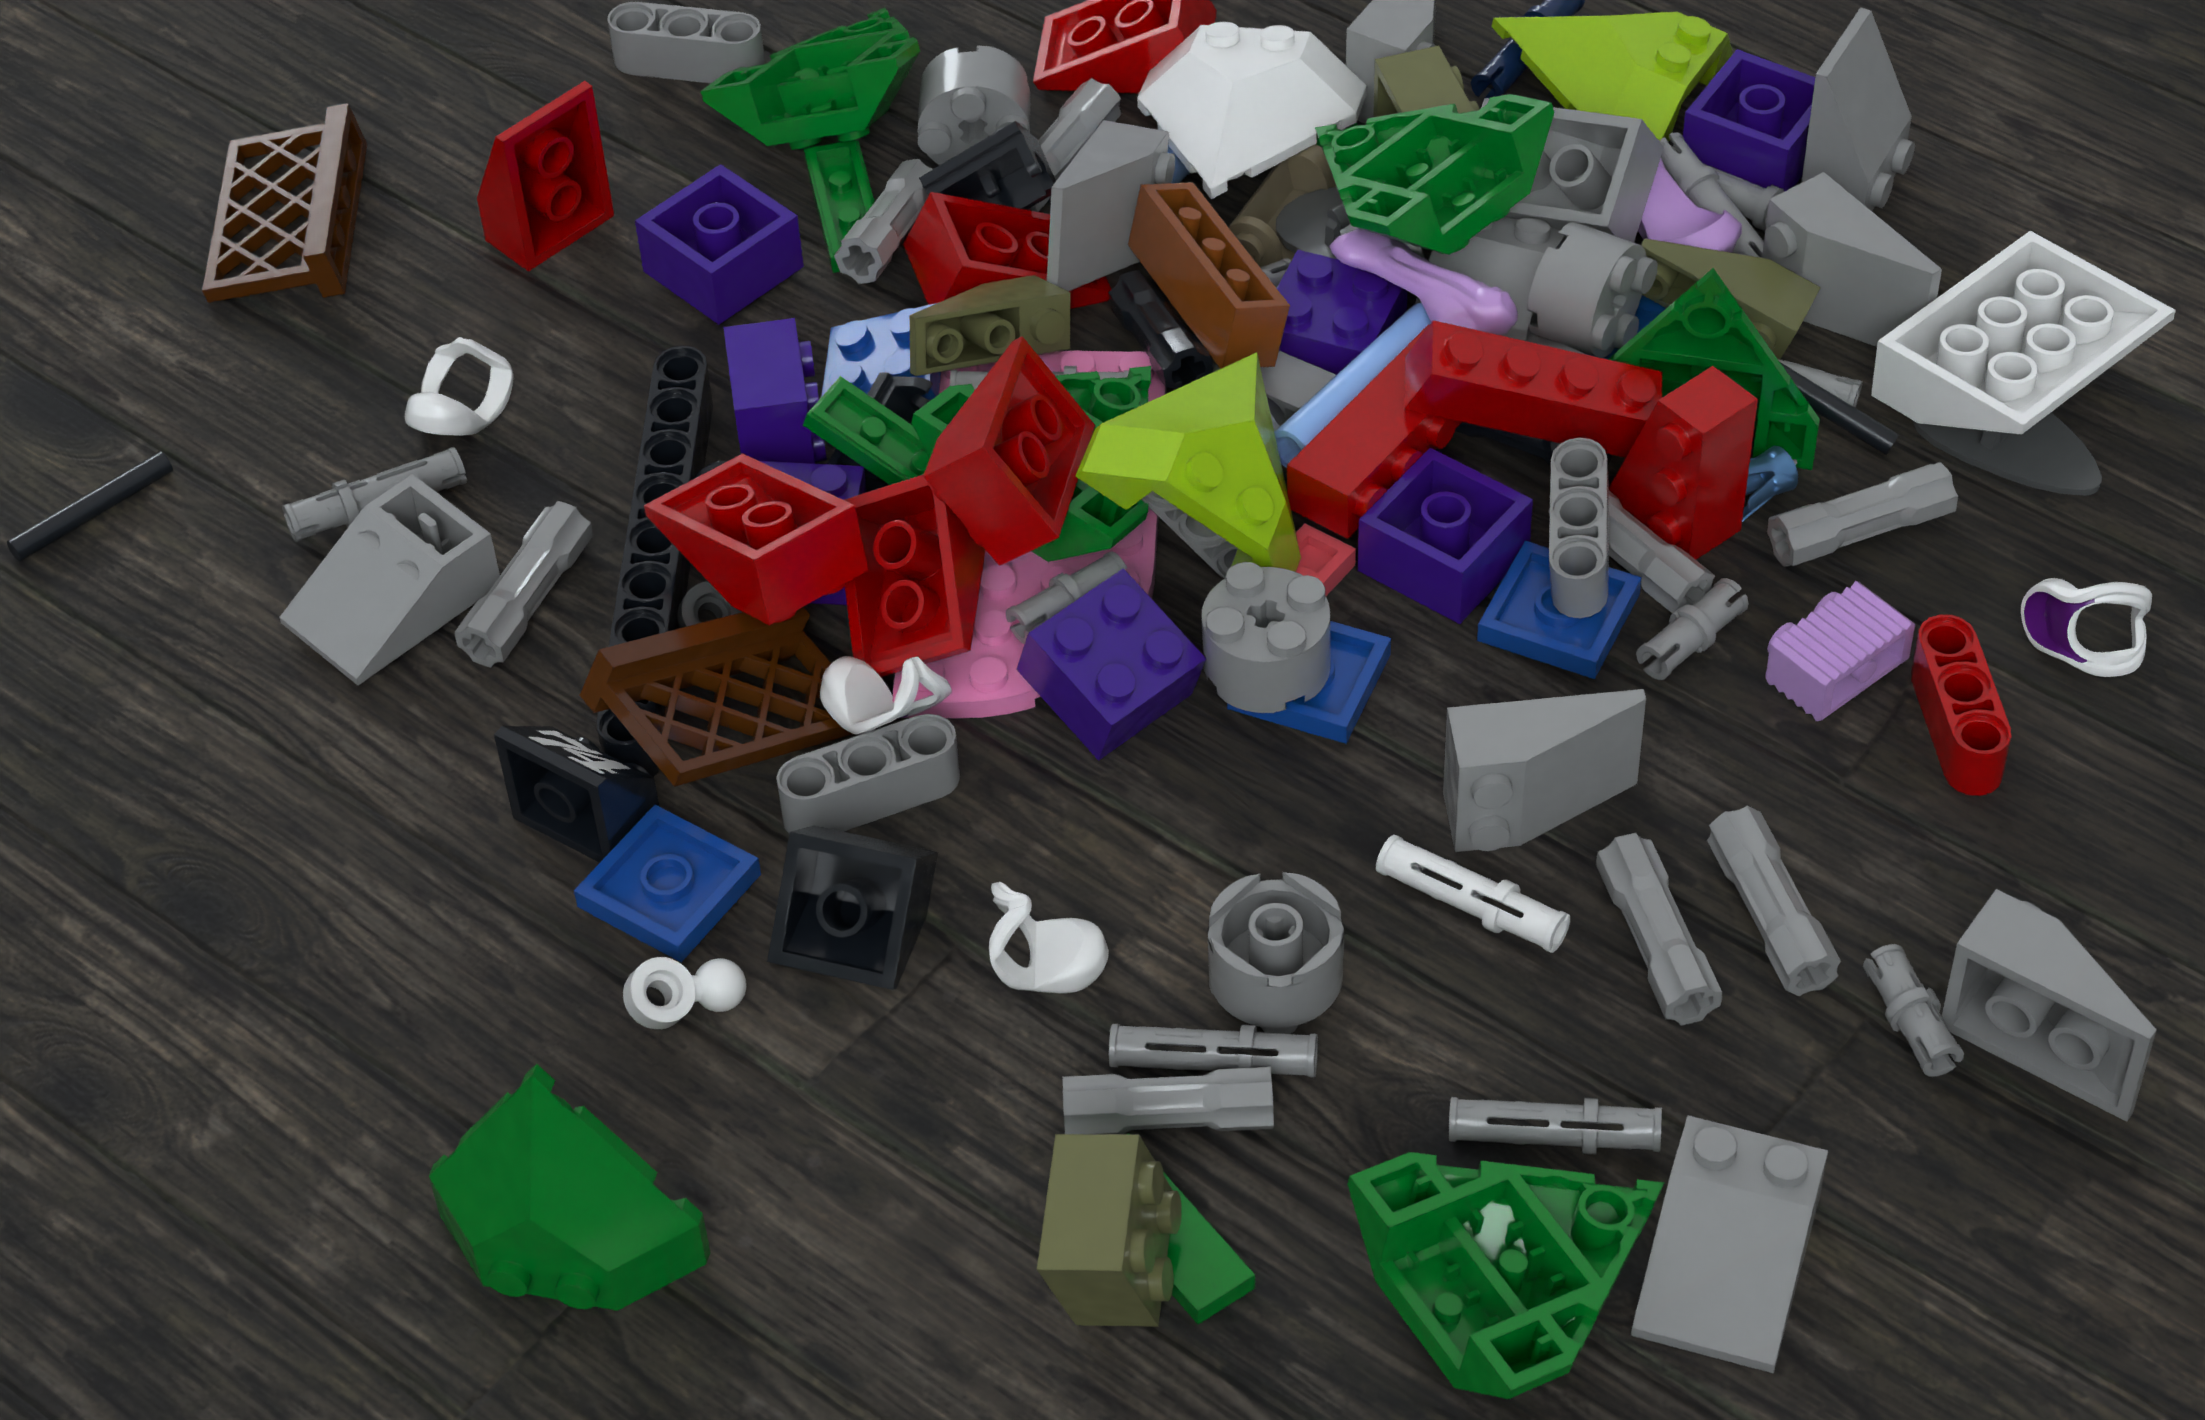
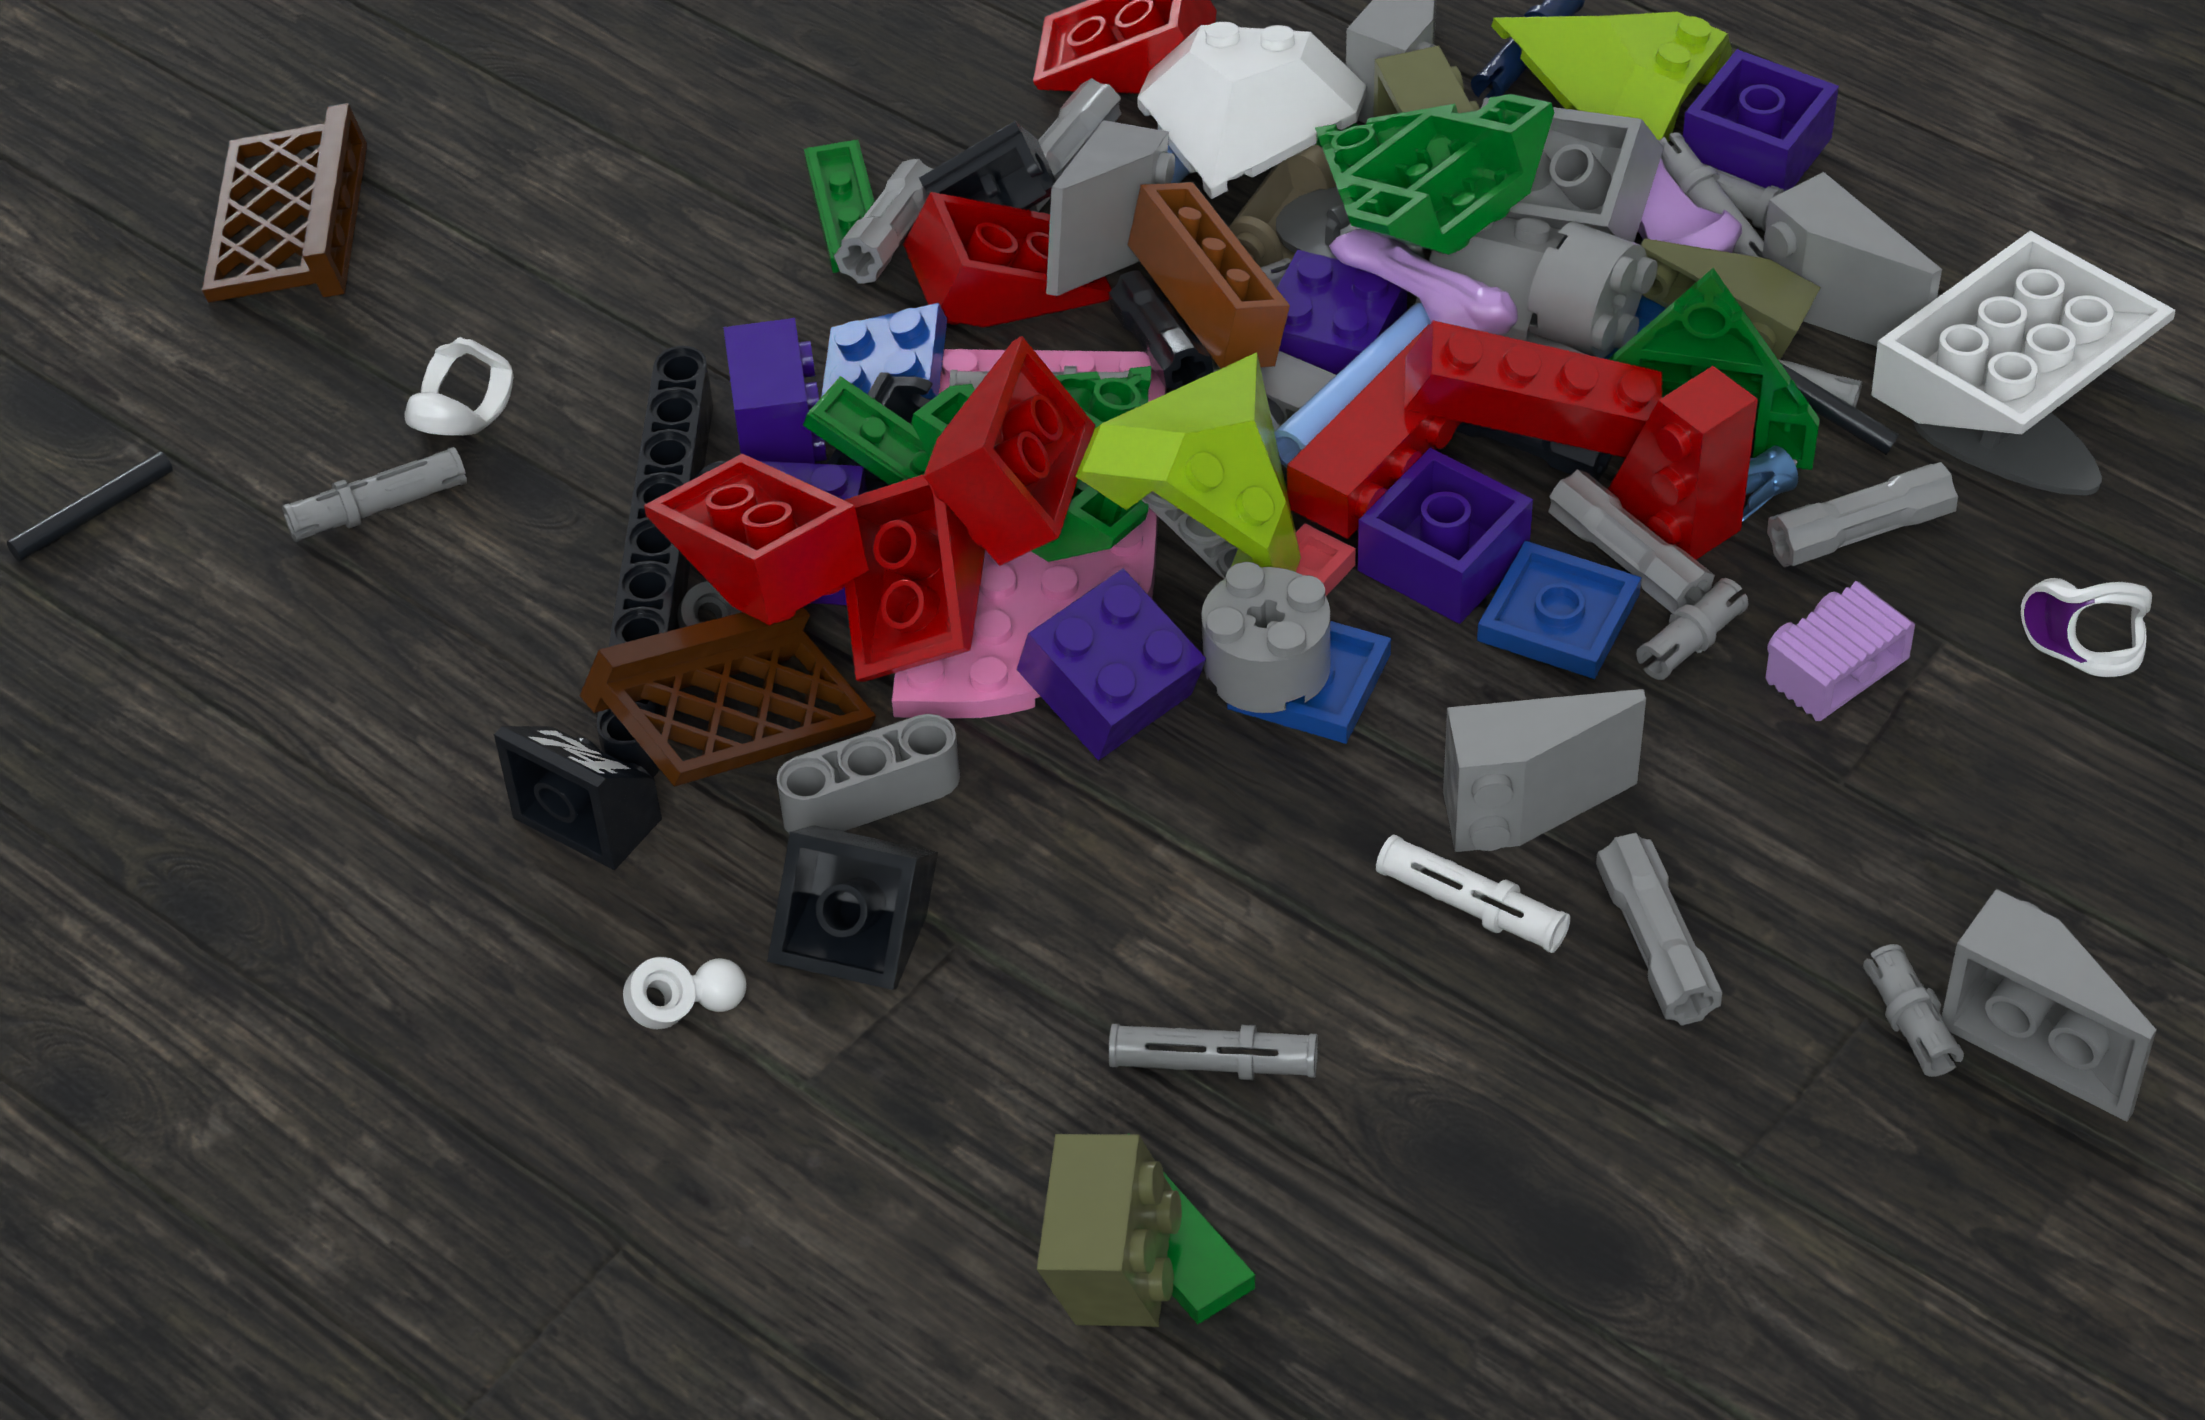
light grey slope [279,474,500,686] -> none
green wedge [429,1063,711,1311] -> none
light grey axle [455,501,593,668] -> none
red slope [477,81,614,272] -> none
blue plate [574,805,761,962] -> none
light grey beam [607,2,766,83] -> none
dark purple brick [635,164,804,324] -> none
green wedge [700,8,920,150] -> none
white piece [820,656,952,735] -> none
olive slope [909,275,1070,376] -> none
light grey brick [918,45,1031,165] -> none
white piece [989,882,1108,993] -> none
light grey pin [1006,551,1130,644] -> none
light grey axle [1062,1067,1274,1134] -> none
light grey brick [1208,872,1344,1034] -> none
green wedge [1348,1152,1665,1399] -> none
light grey pin [1449,1097,1662,1155] -> none
light grey beam [1549,438,1609,618] -> none
light grey slope [1631,1116,1828,1373] -> none
light grey axle [1707,806,1841,996] -> none
light grey slope [1802,7,1915,211] -> none
red beam [1911,614,2012,796] -> none

